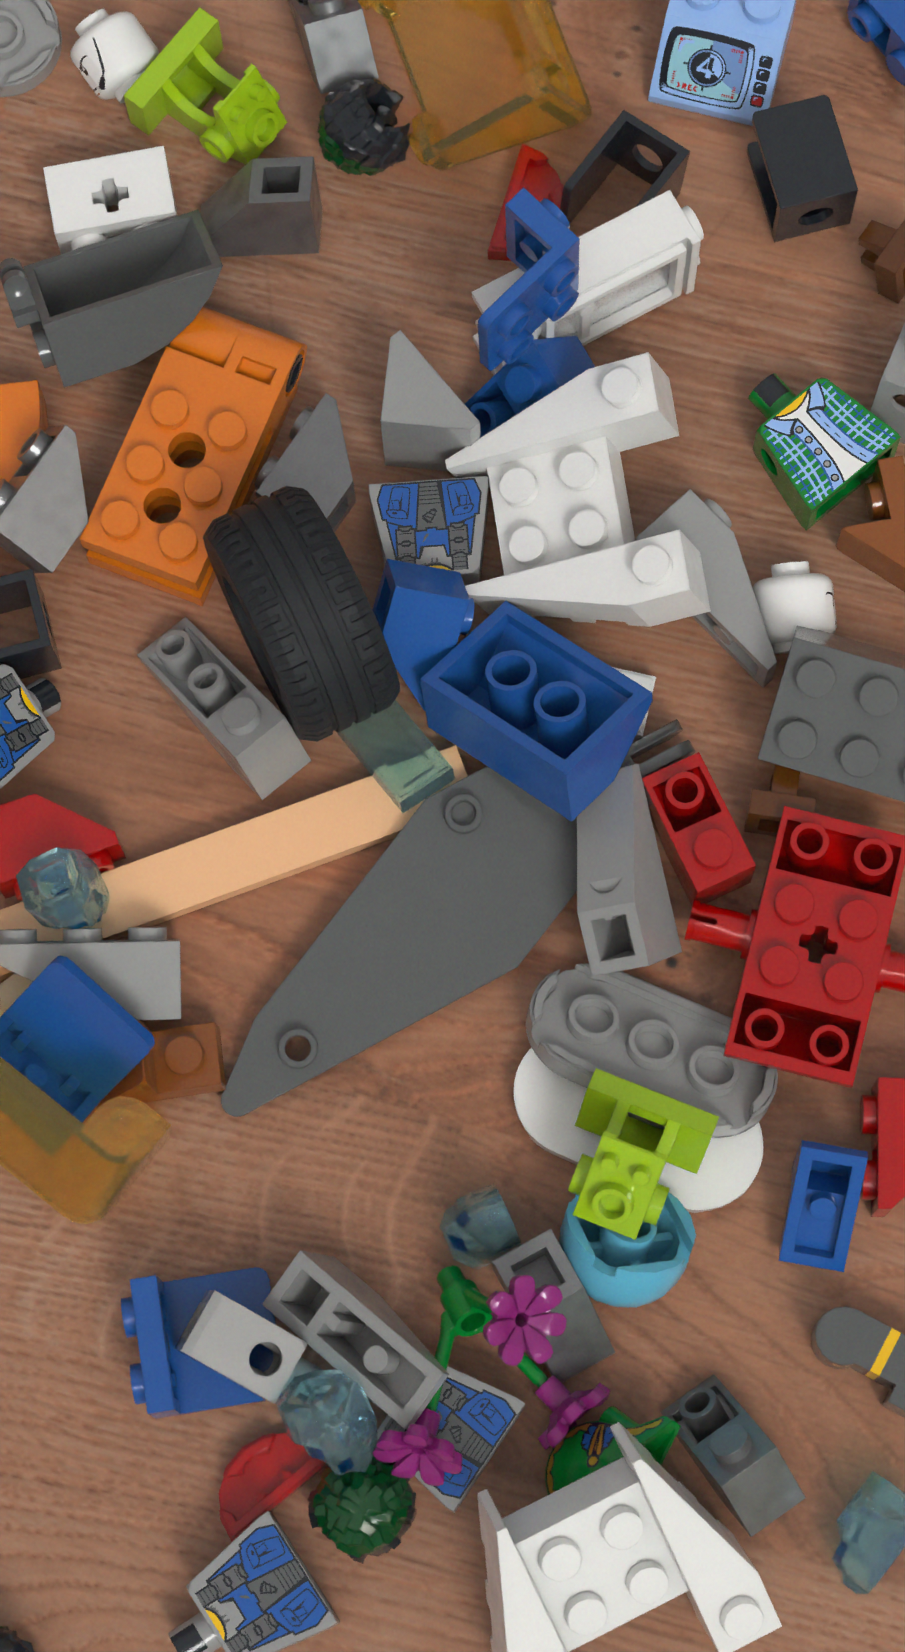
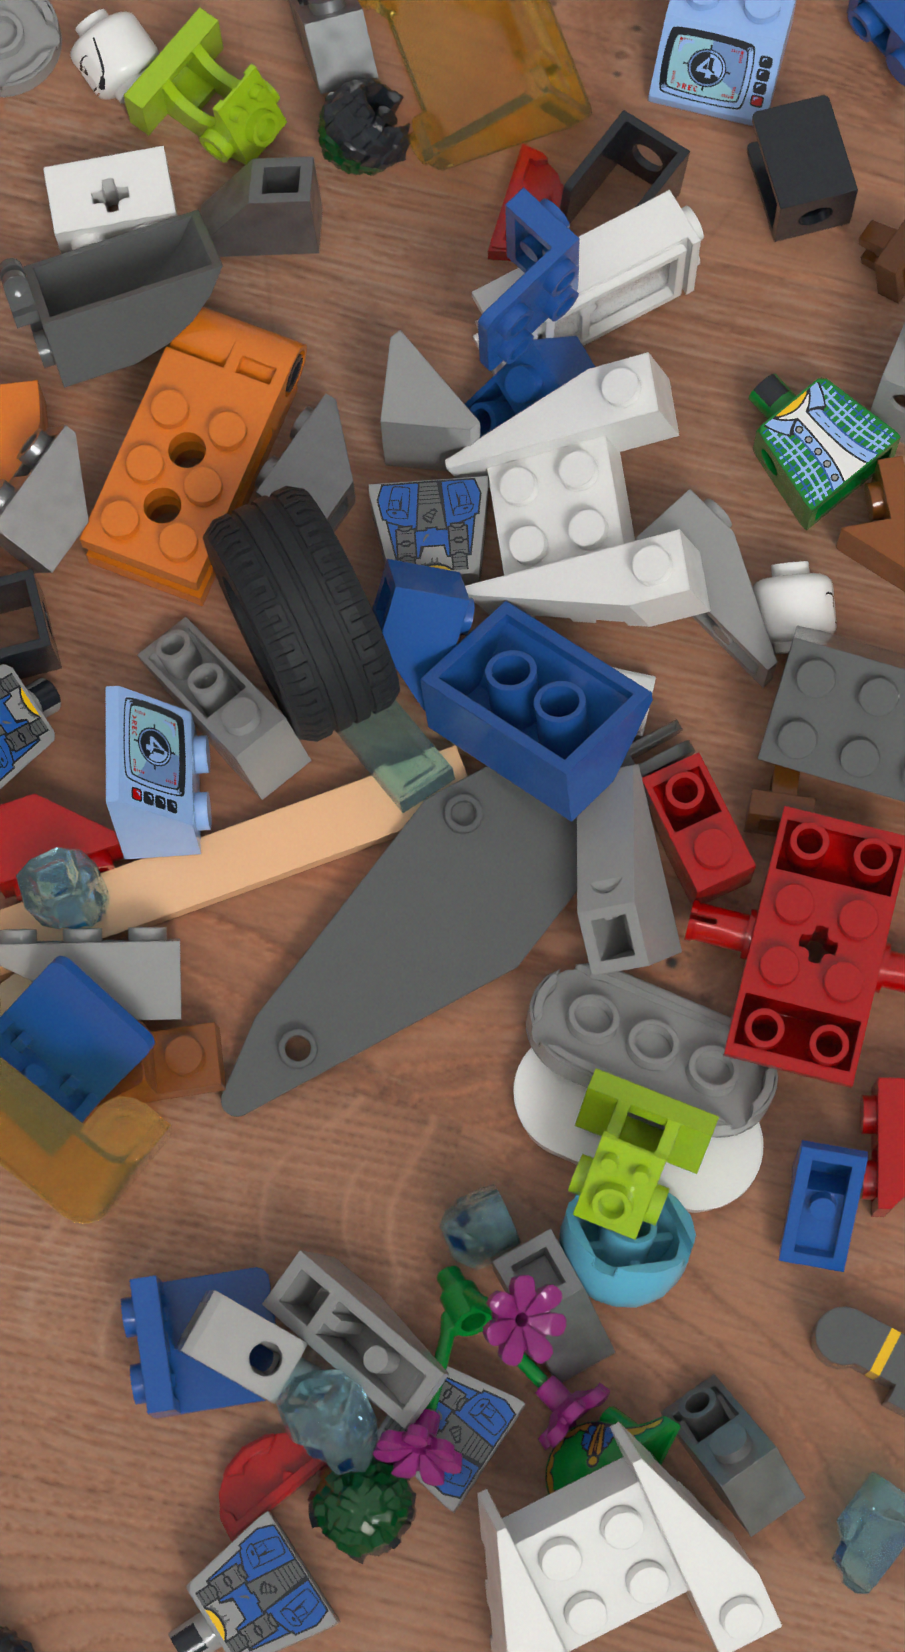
none -> light blue slope [106,686,212,859]

